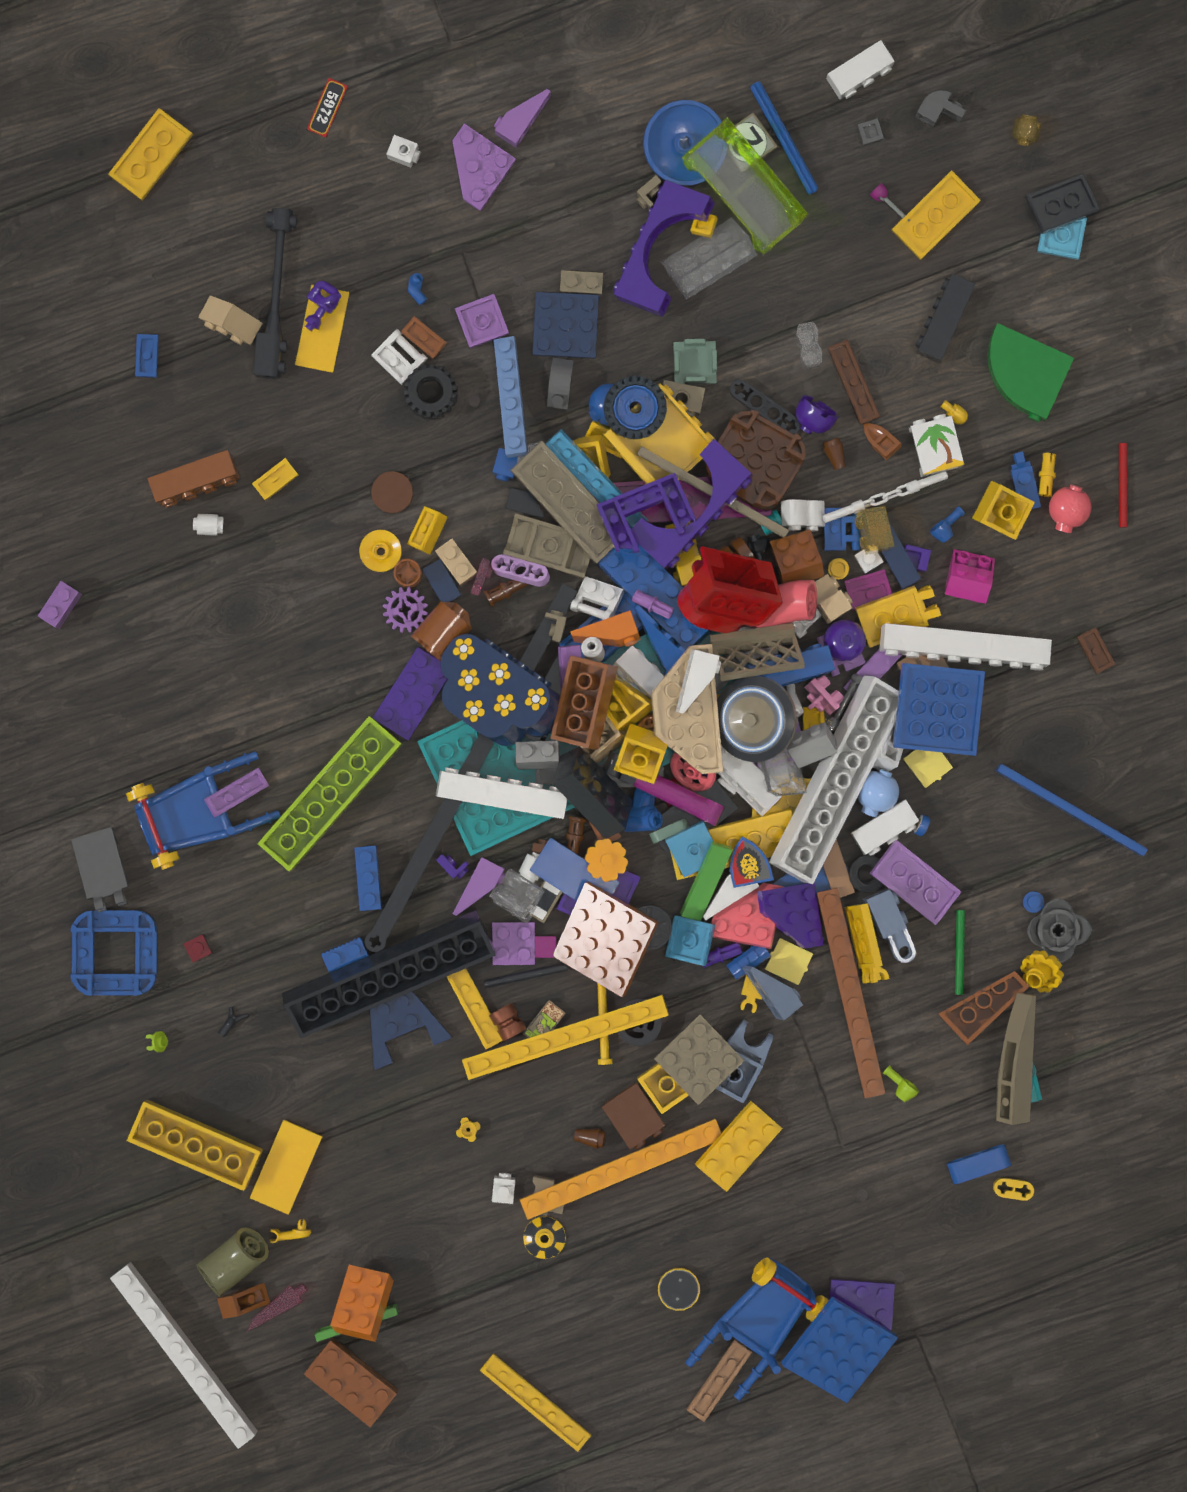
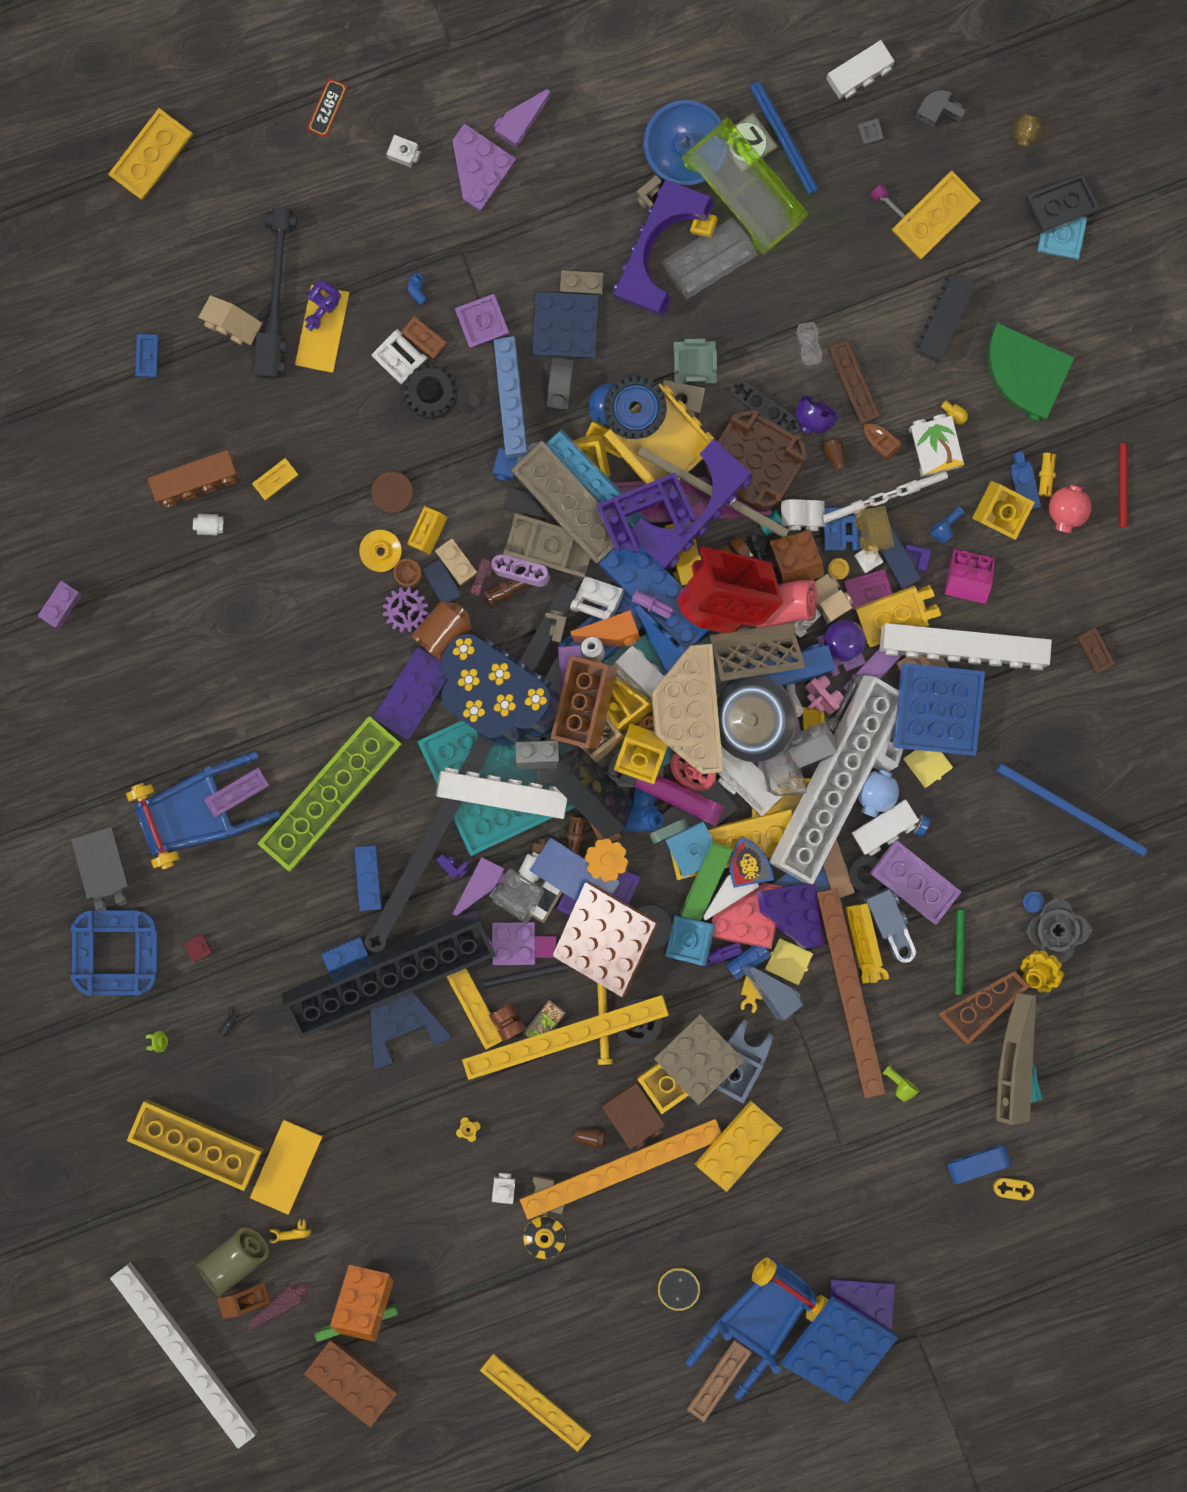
white slope [676,649,721,713] -> none

